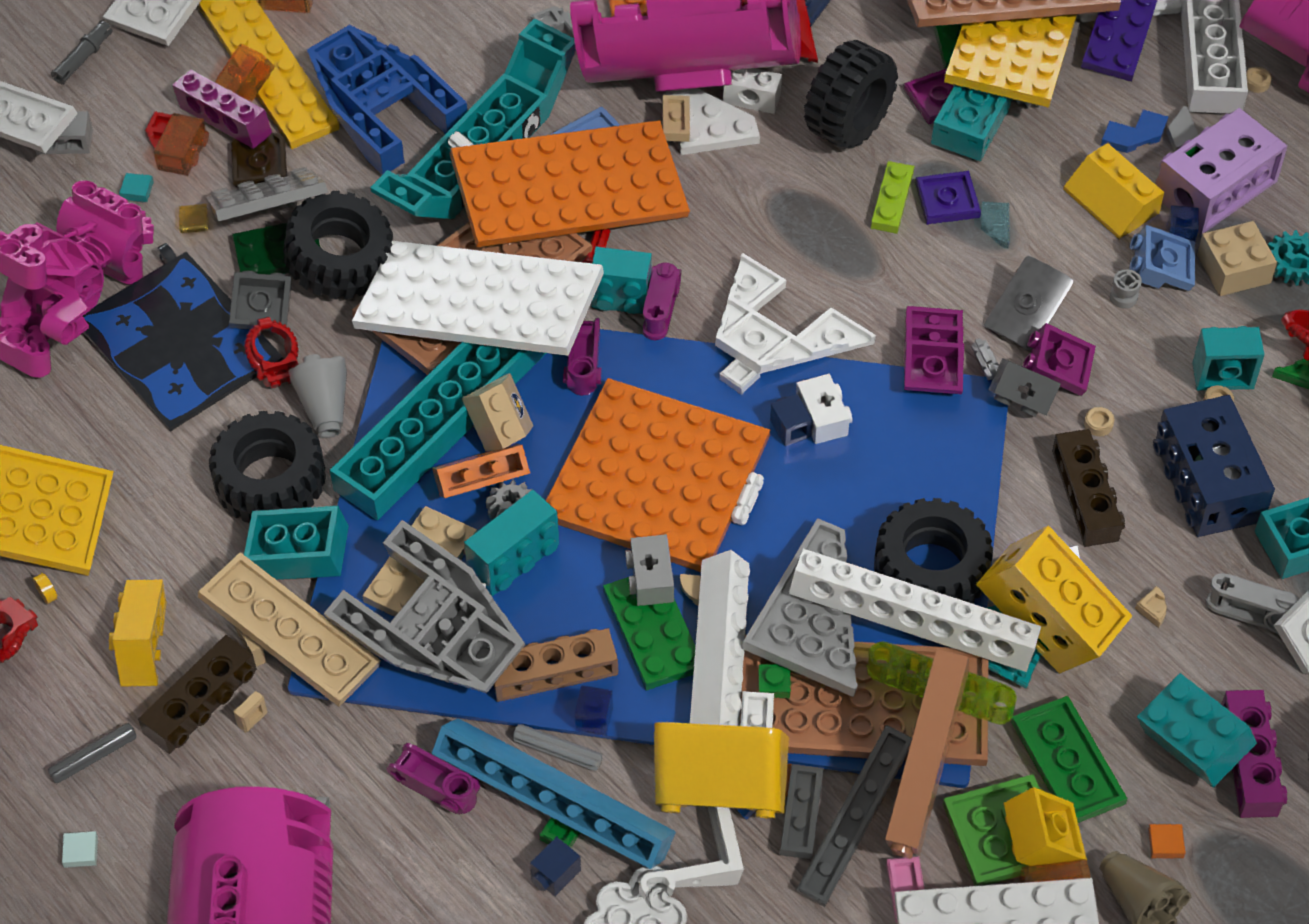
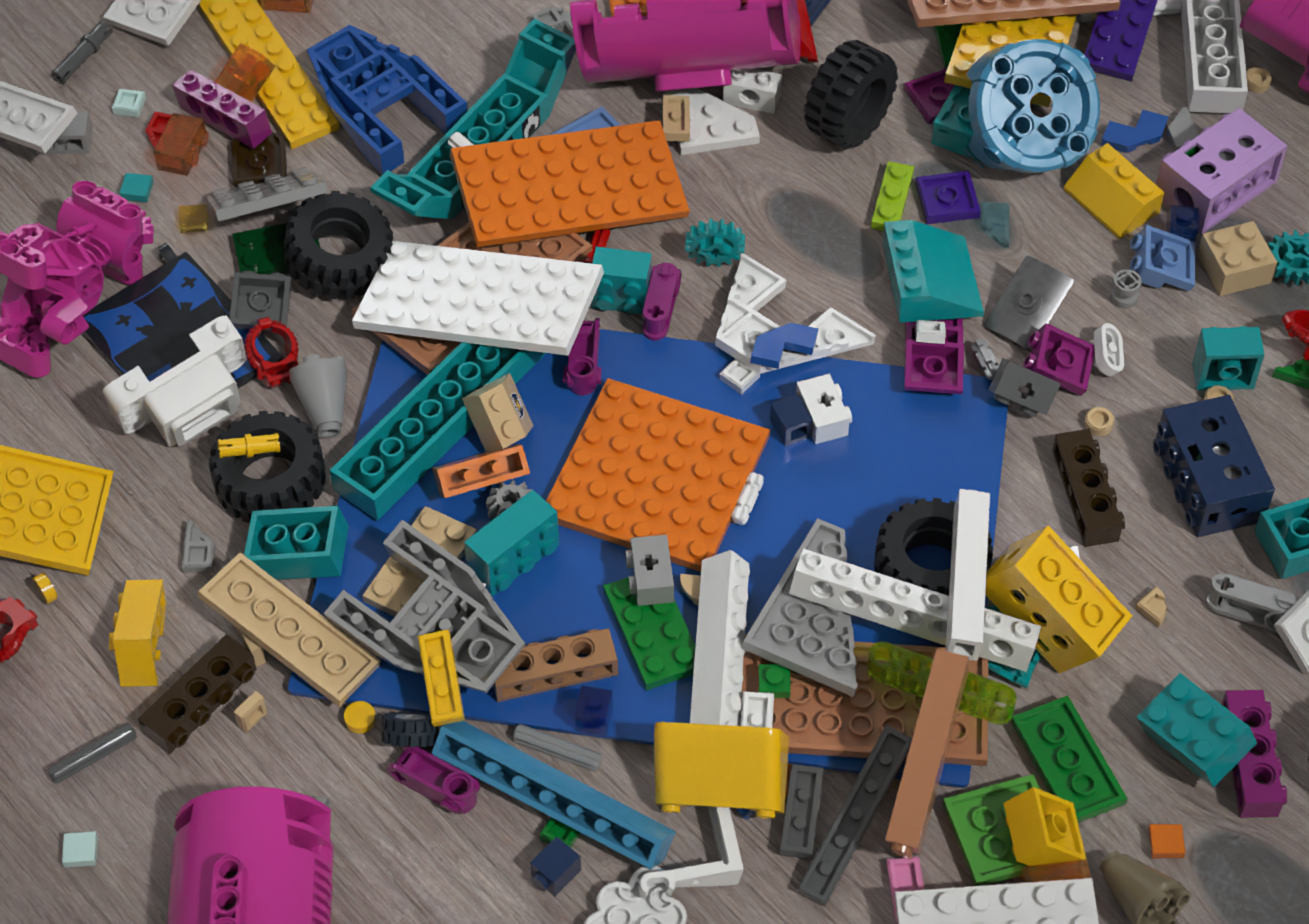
none -> white piece [103,315,247,447]
none -> light aqua tile [112,89,146,117]
none -> light grey tile [182,521,216,573]
none -> yellow pin [218,433,280,458]
none -> yellow tile [344,701,376,734]
none -> black wheel [381,712,439,747]
none -> yellow tile [418,629,465,727]
none -> teal gear [685,218,745,267]
none -> blue tile [750,323,819,369]
none -> teal slope [883,220,984,323]
none -> white tile [916,320,946,344]
none -> white brick [946,489,990,661]
none -> dark azure piece [963,39,1100,173]
none -> white plate [1094,323,1124,376]

